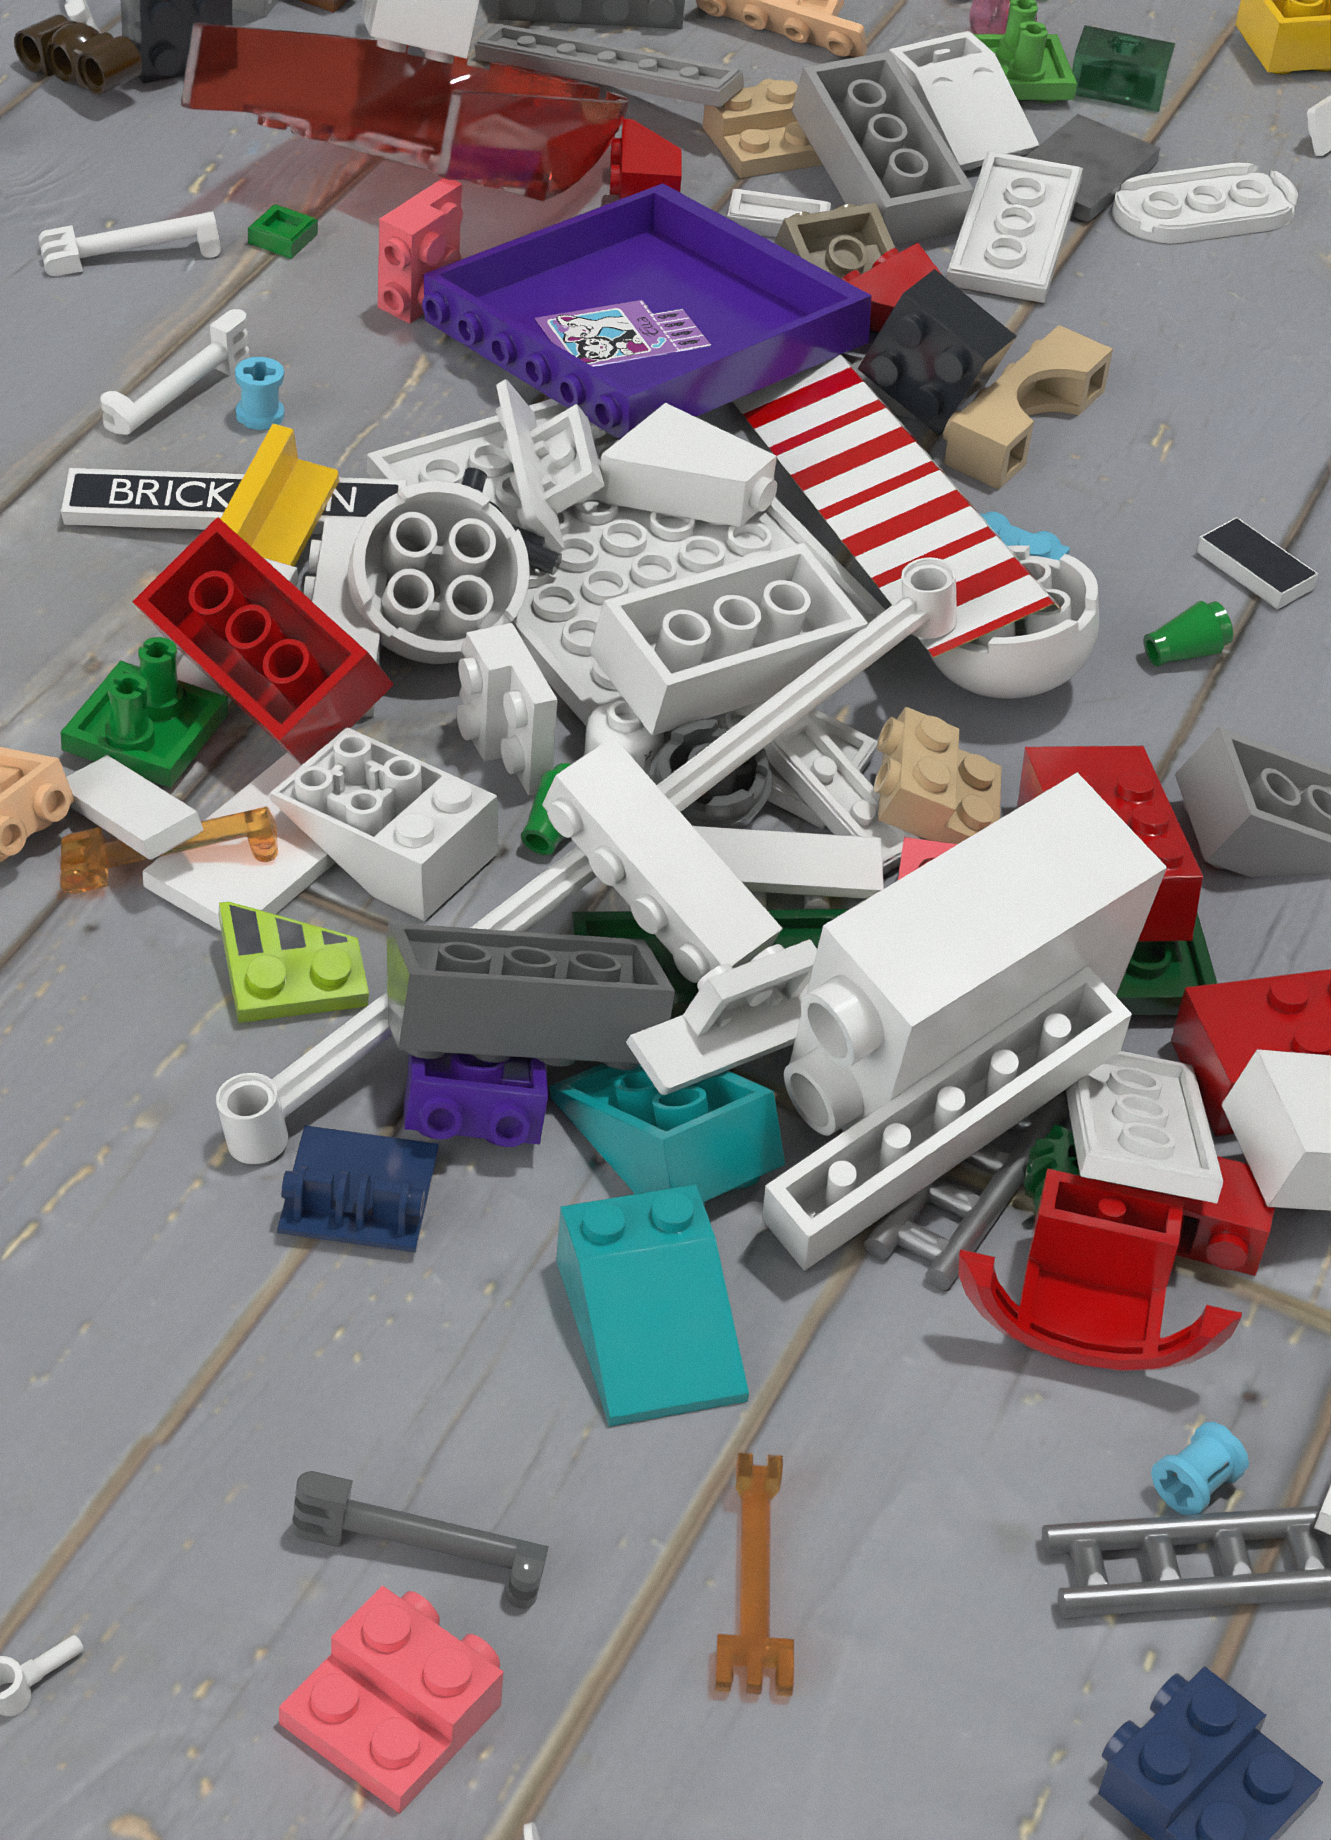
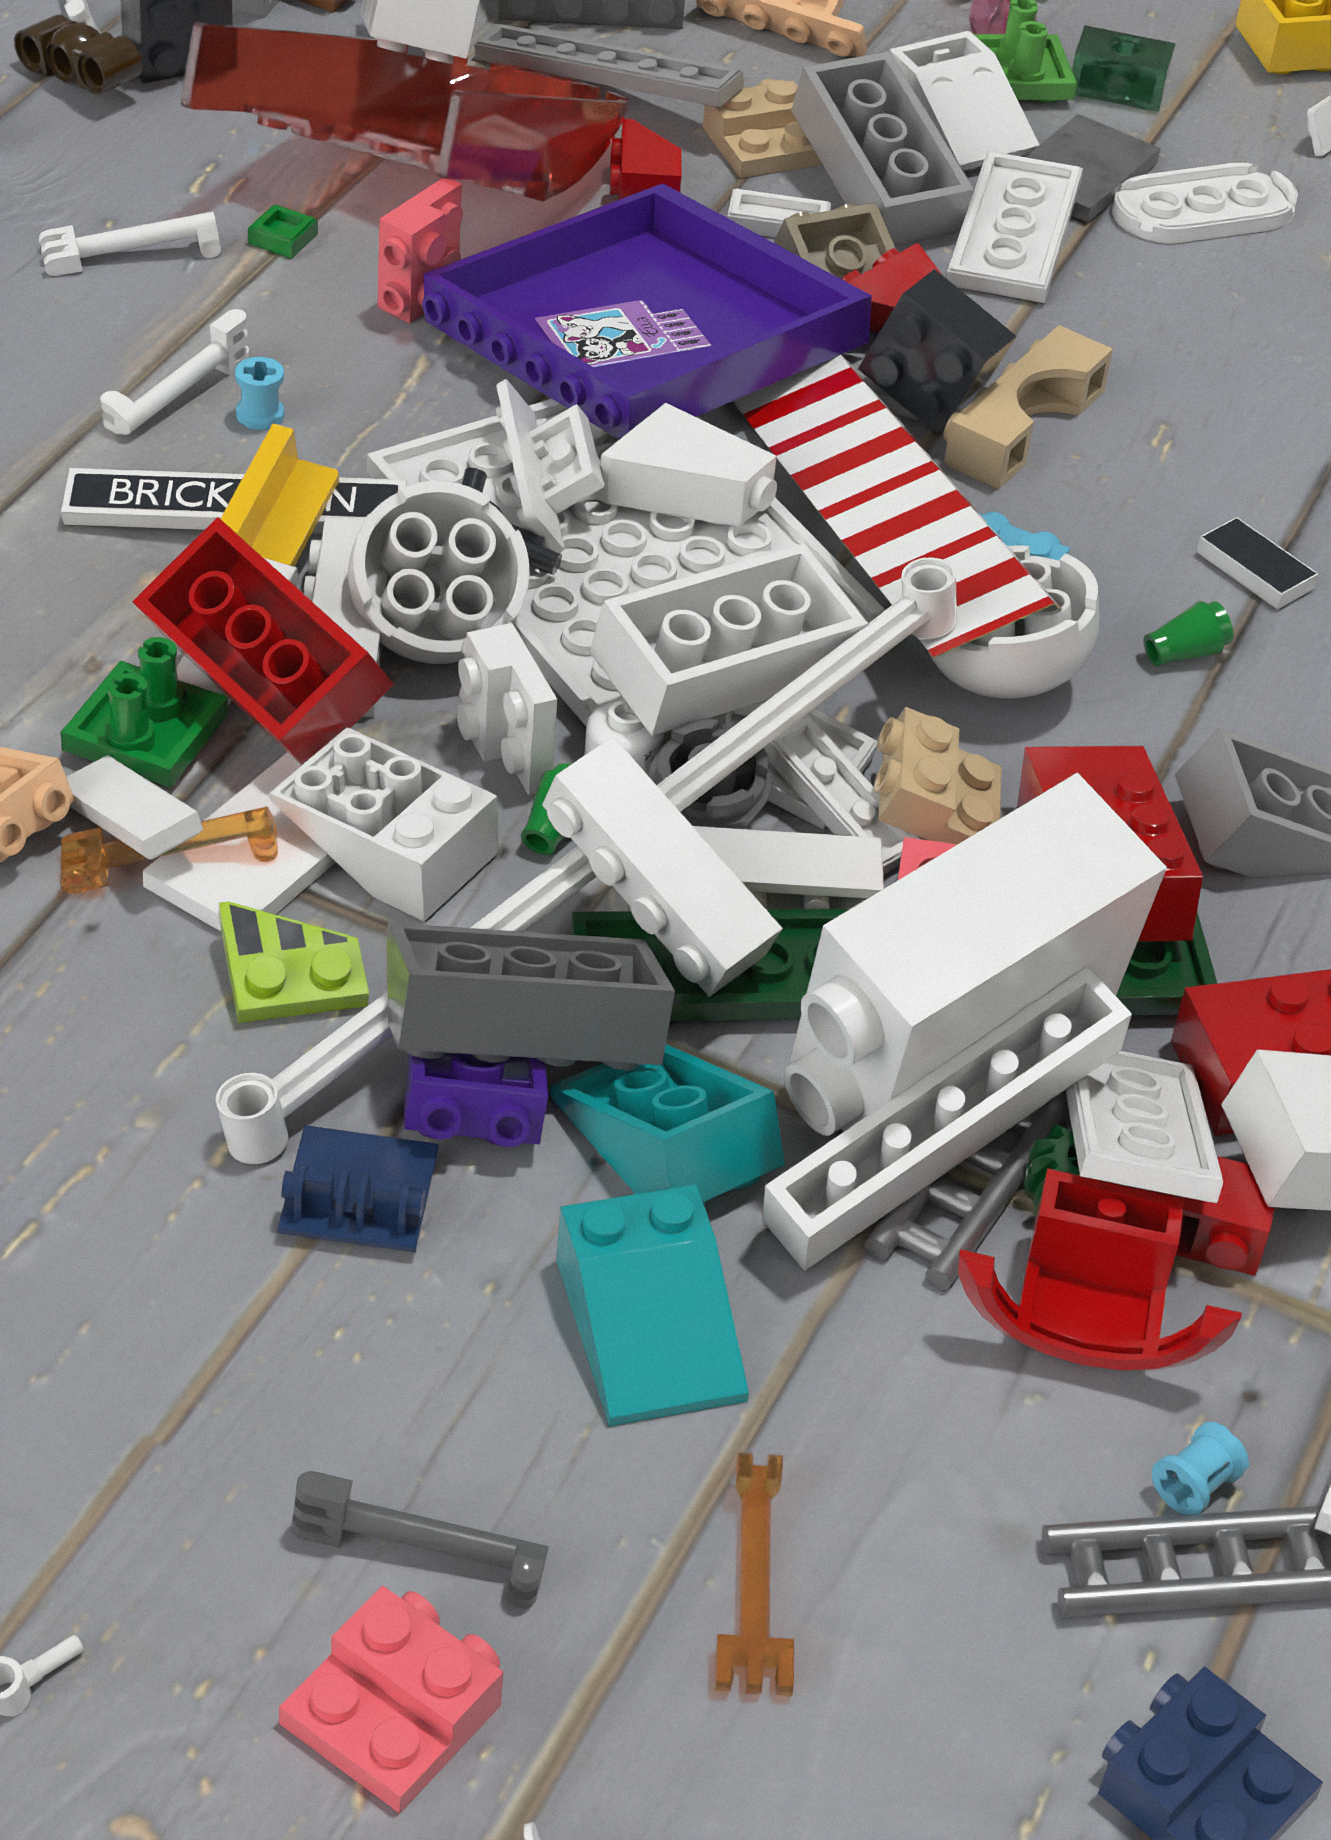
white bracket [626,939,817,1095] -> none

